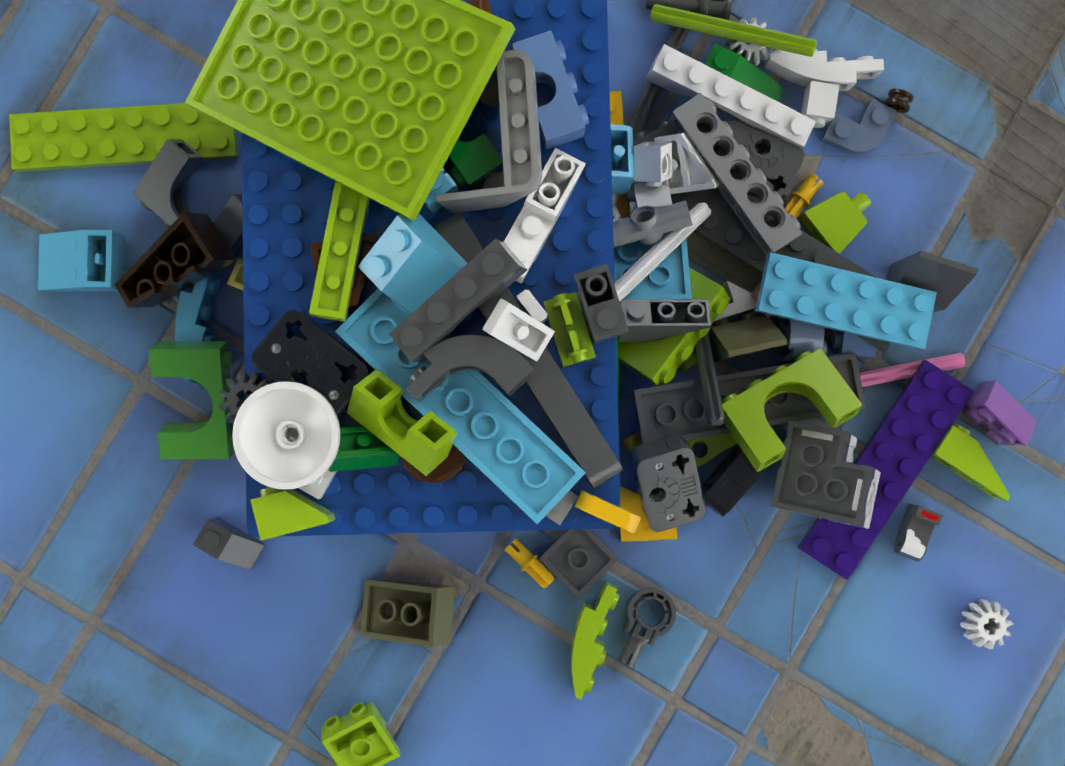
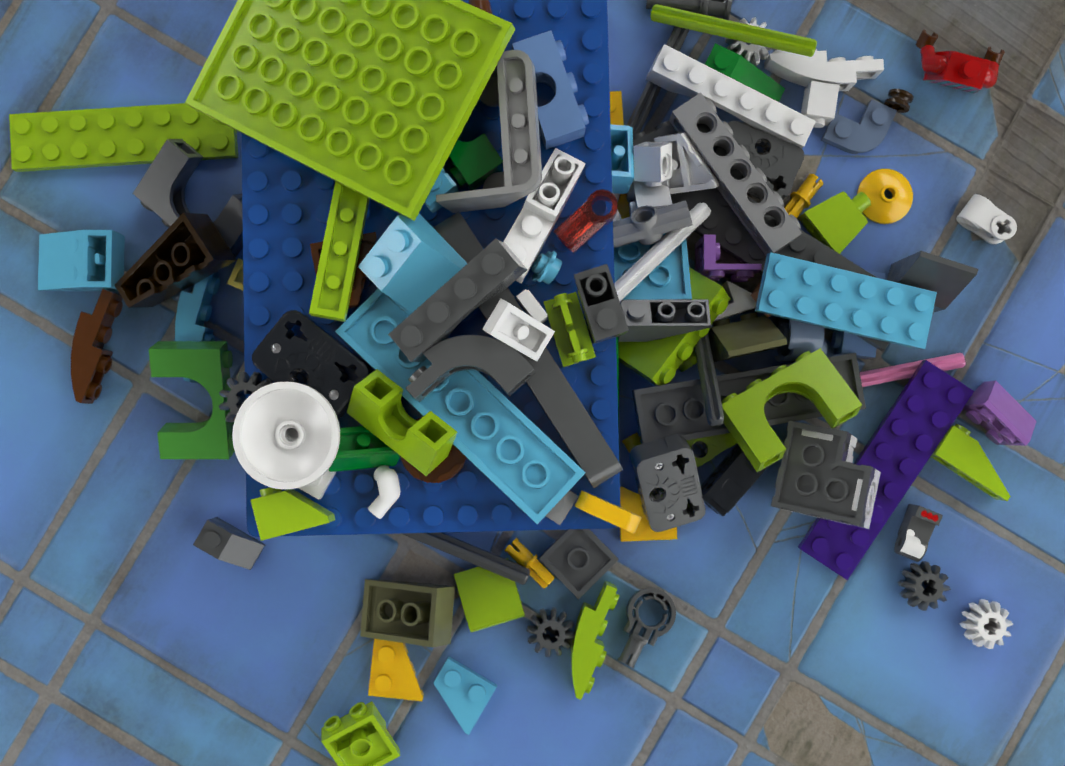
none -> reddish brown slope [71,289,123,404]
none -> white arm [368,465,401,519]
none -> yellow wing [368,639,424,701]
none -> dark grey axle [401,533,530,585]
none -> medium azure wing [433,656,497,735]
none -> lime slope [454,558,525,633]
none -> dark grey gear [527,607,575,657]
none -> medium azure plate [532,251,562,284]
none -> clear red piece [553,189,618,254]
none -> medium lavender bracket [695,234,762,282]
none -> yellow dish [857,169,913,224]
none -> dark grey gear [898,561,951,611]
none -> red torso [916,29,1005,93]
none -> white piece [956,194,1017,244]

